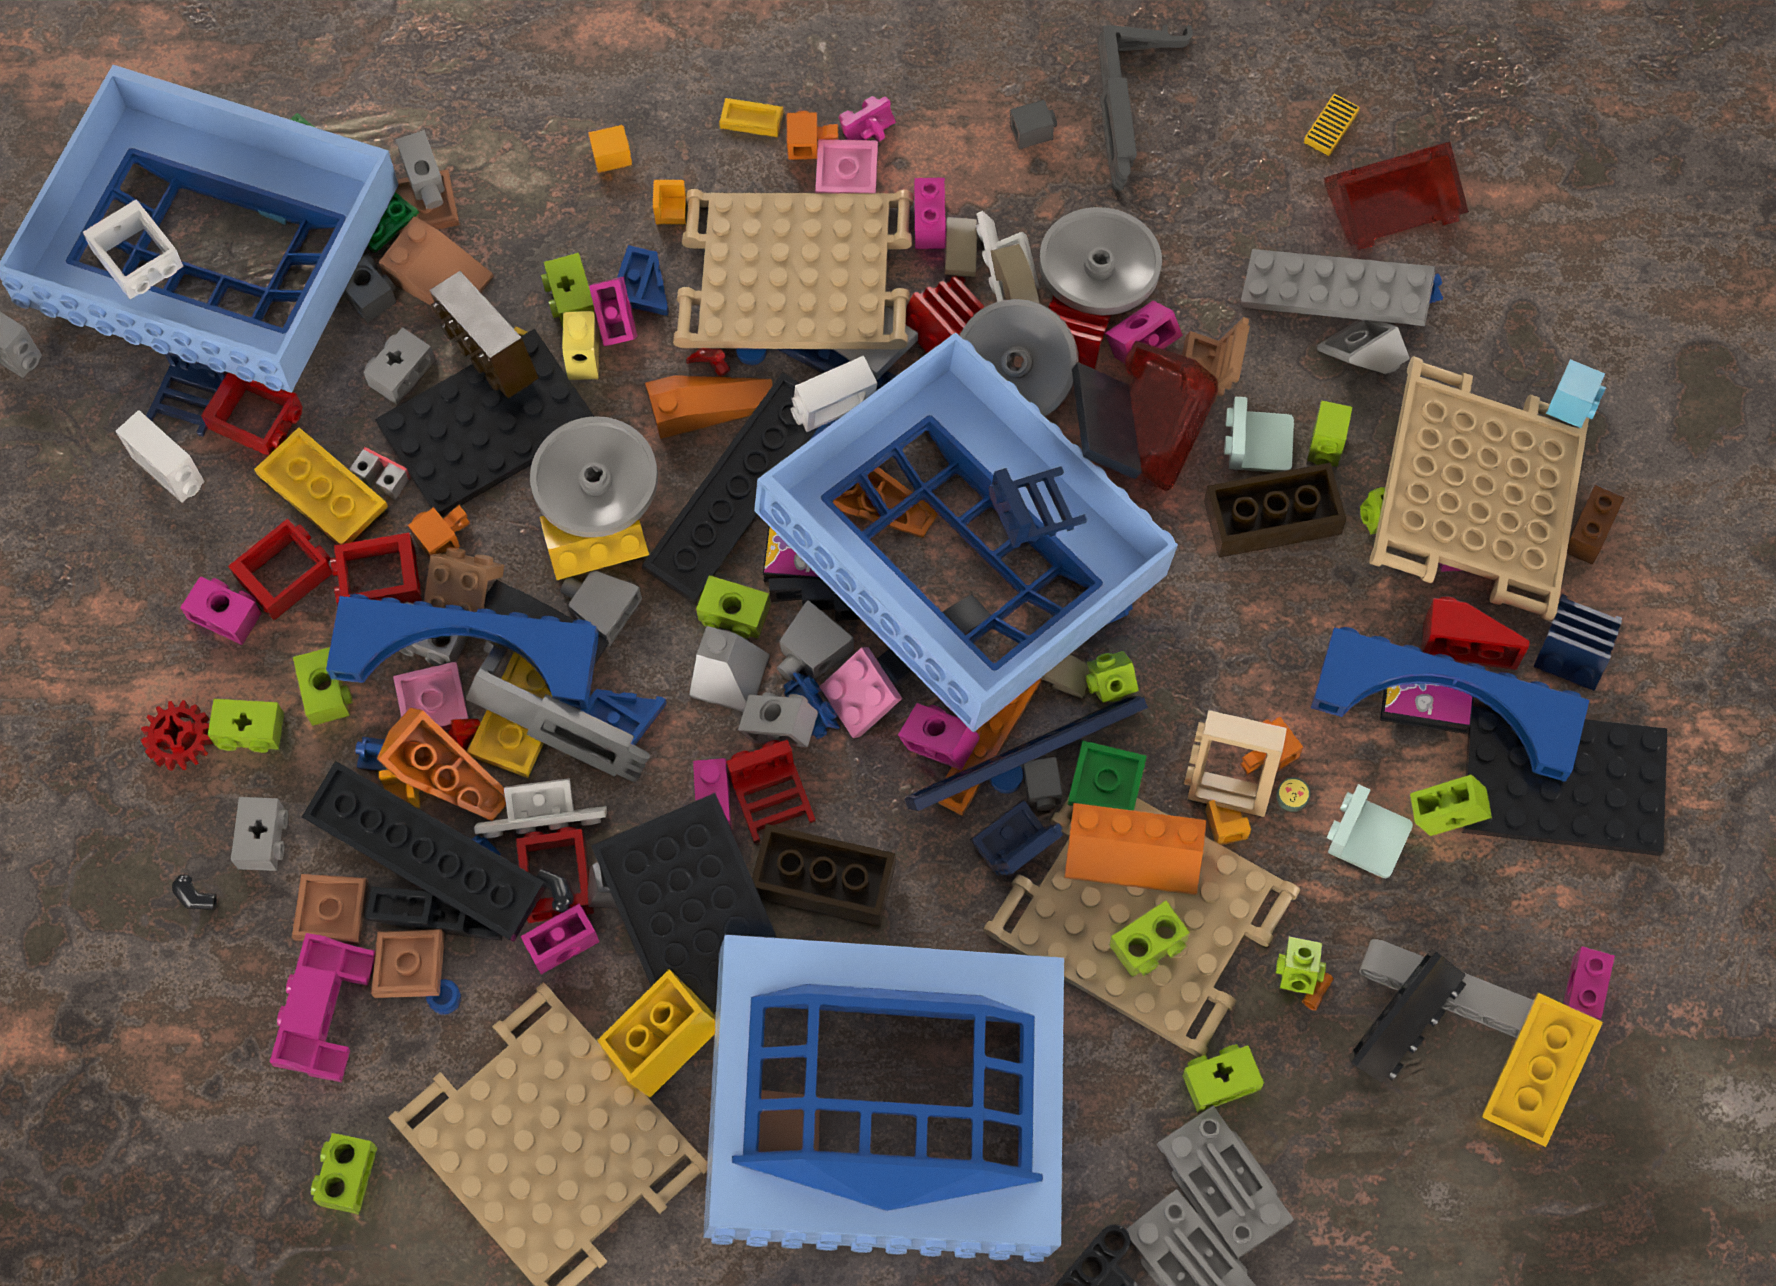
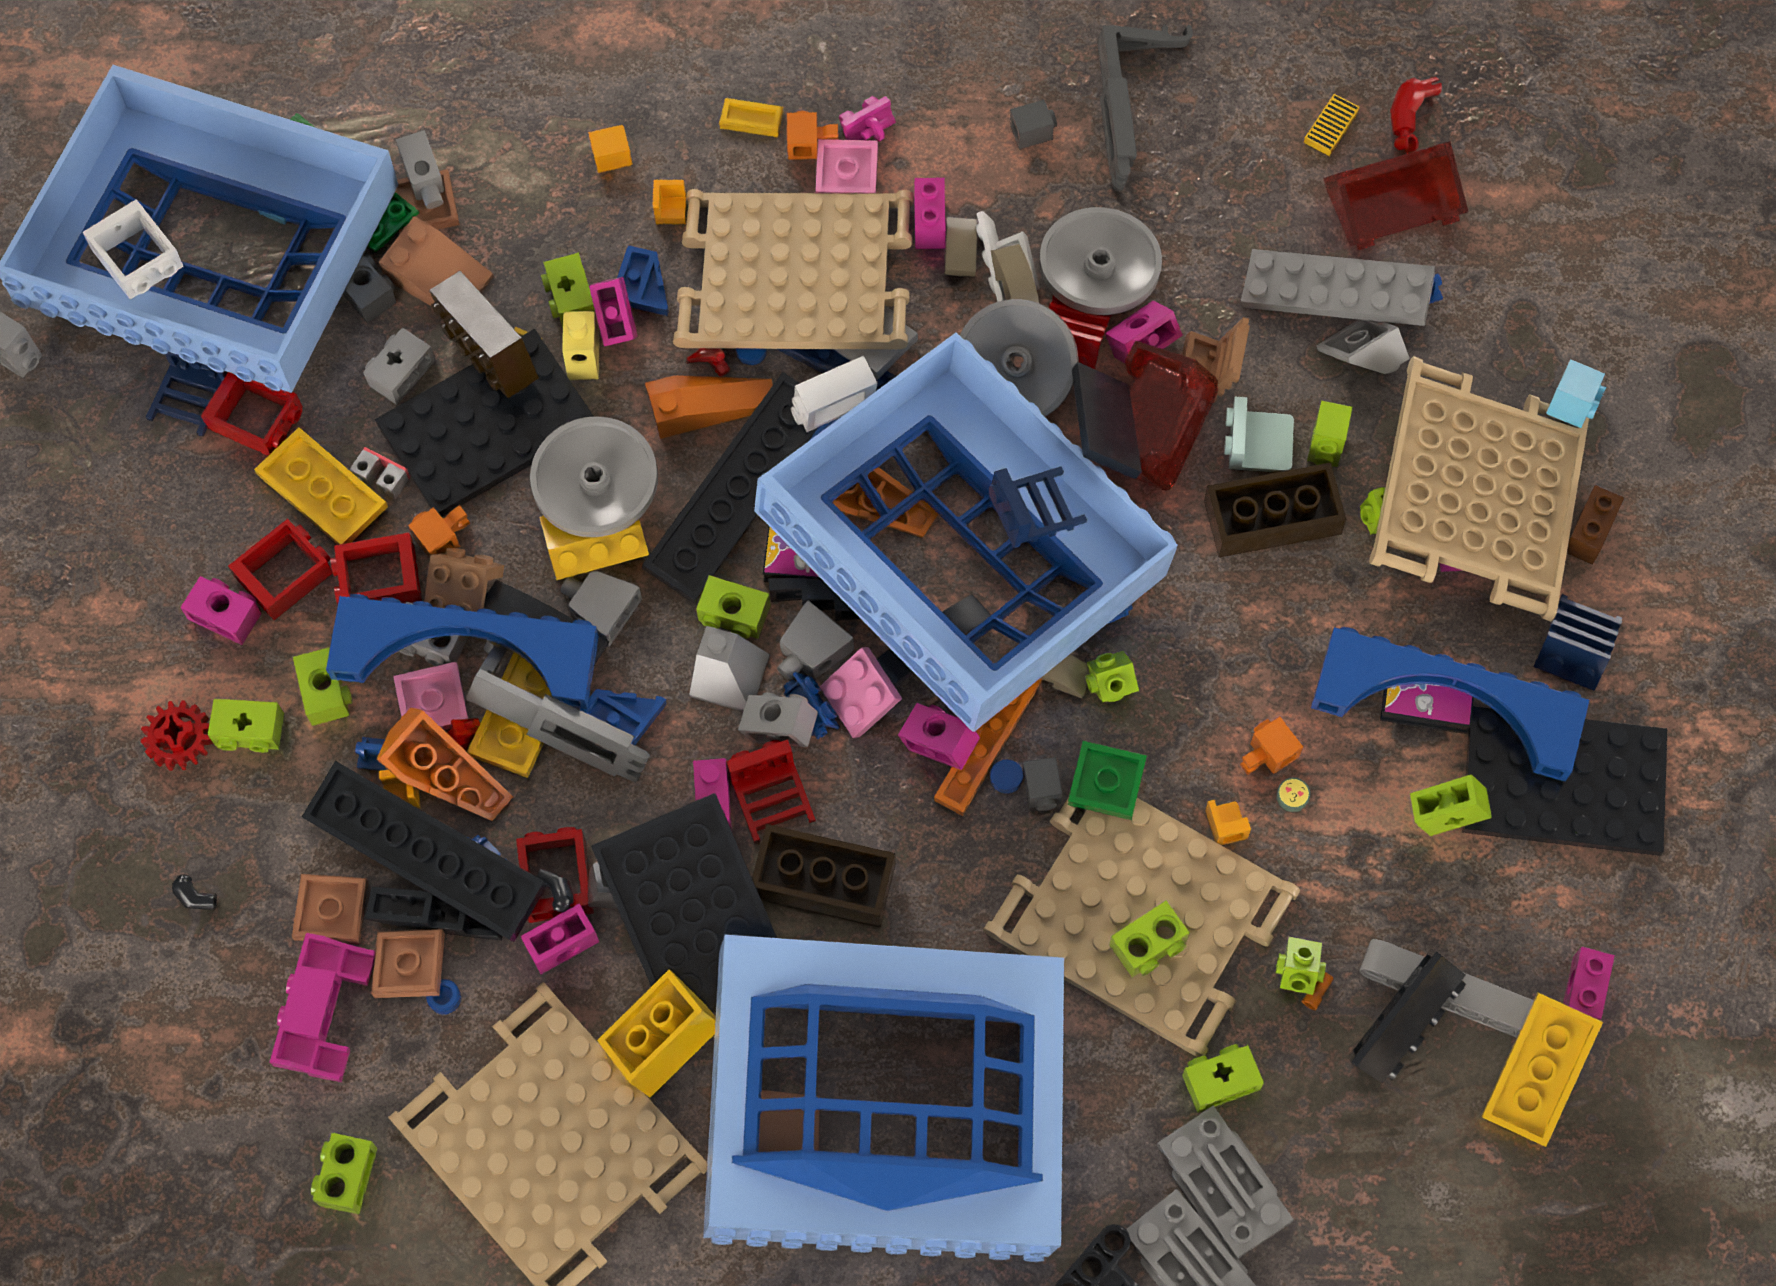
white window [116,410,205,503] -> none
light grey brick [231,797,288,871] -> none
white bracket [474,778,607,838] -> none
dark blue tile [904,696,1148,811] -> none
red plate [905,276,985,353] -> none
dark blue plate [970,800,1063,876] -> none
orange slope [1064,803,1206,895] -> none
tan window [1184,710,1287,817] -> none
light aqua bracket [1327,784,1413,878] -> none
red slope [1421,597,1529,670] -> none
none -> red arm [1390,77,1442,153]

